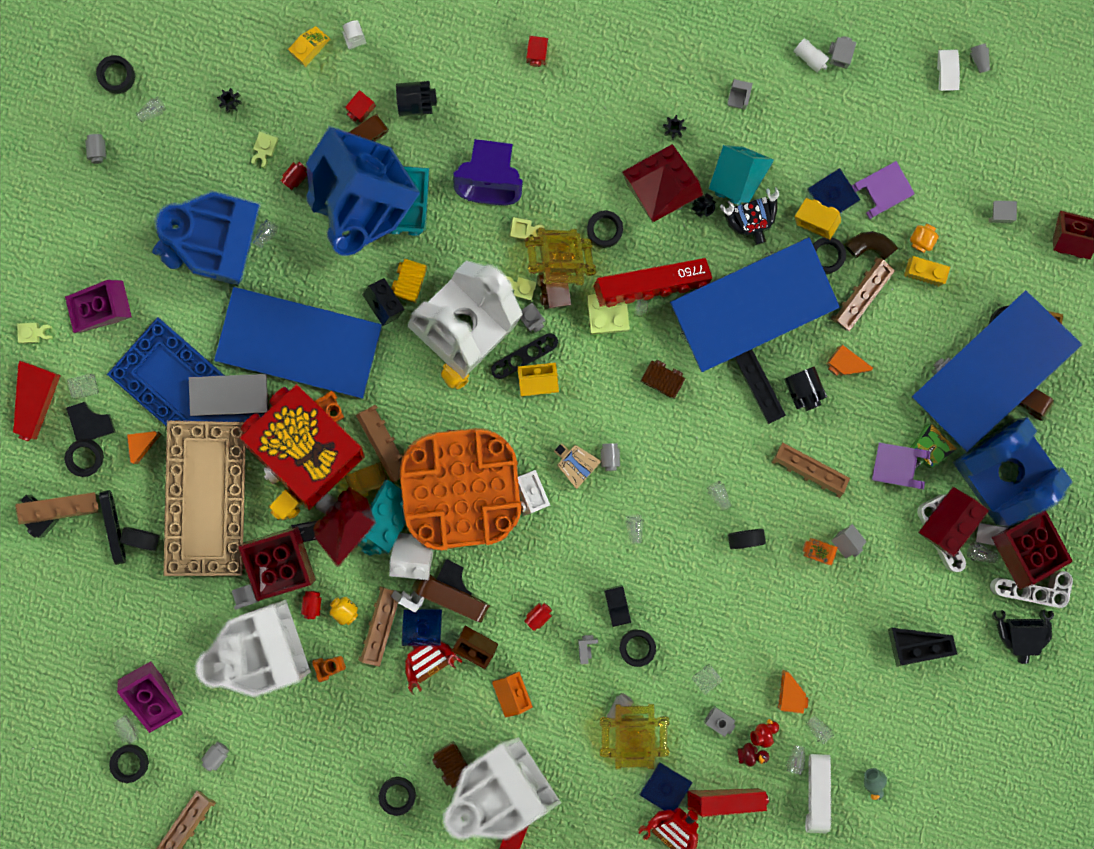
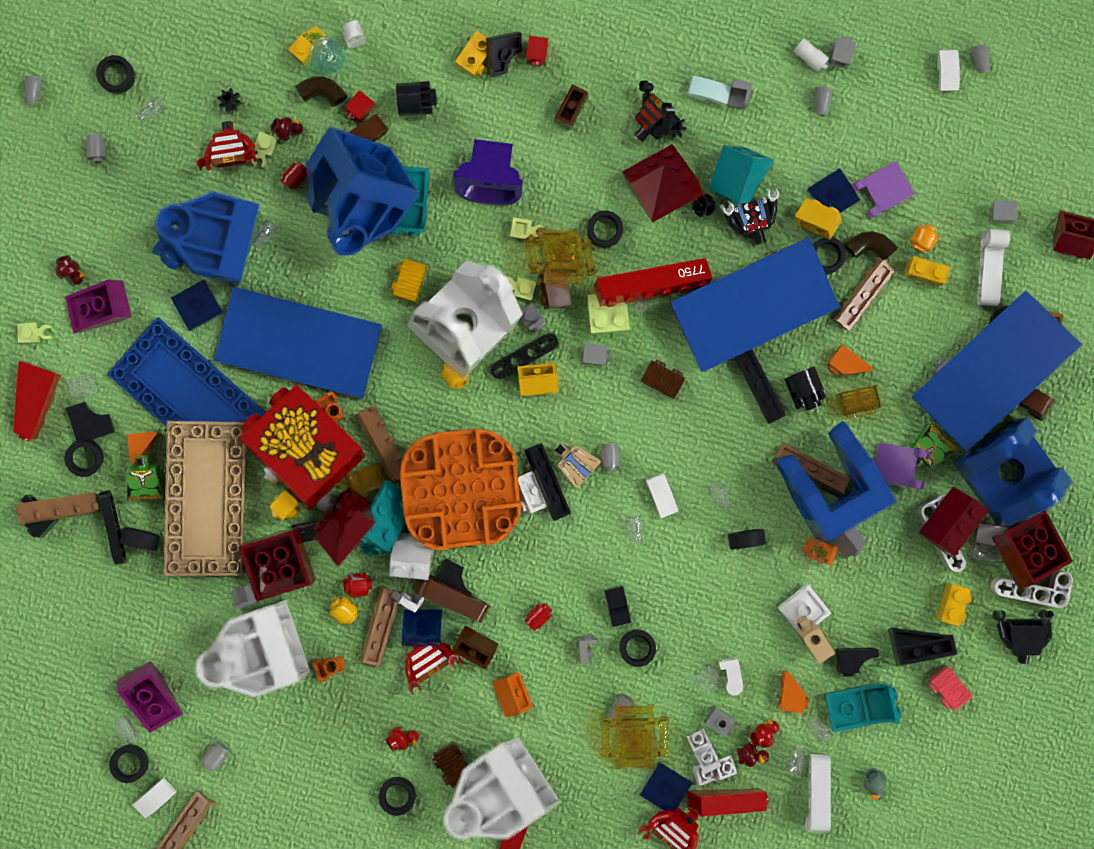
light grey tile [189,374,268,416] -> none
red brick [301,591,322,619] -> none
black brick [362,278,405,326] -> none
none -> light grey cone [23,76,43,104]
none -> dark red animal [55,255,85,285]
none -> bright green torso [127,454,165,501]
none -> white slope [133,778,177,819]
none -> clear blue plate [171,279,223,331]
none -> torso [197,121,257,171]
none -> dark red animal [271,117,304,141]
none -> dark brown cylinder [295,76,347,107]
none -> clear light blue dish [310,36,345,75]
none -> red head [343,572,372,598]
none -> red animal [385,726,419,752]
none -> yellow brick [455,30,487,79]
none -> black tile [486,31,522,77]
none -> black tile [524,443,571,521]
none -> reddish brown brick [554,84,588,130]
none -> light grey brick [582,343,611,366]
none -> black torso [634,80,680,142]
none -> white slope [646,473,678,518]
none -> white slope [686,729,721,774]
none -> light aqua slope [687,76,731,106]
none -> white slope [692,755,737,786]
none -> white leg [718,657,743,695]
none -> blue brick [775,421,897,542]
none -> white plate [778,583,832,630]
none -> tan torso [795,616,836,664]
none -> light grey cone [813,87,833,115]
none -> teal bracket [824,681,902,732]
none -> clear yellow brick [836,385,881,419]
none -> black arch [836,647,879,677]
none -> coral brick [928,665,973,711]
none -> yellow brick [936,583,972,627]
none -> white beam [977,229,1010,307]

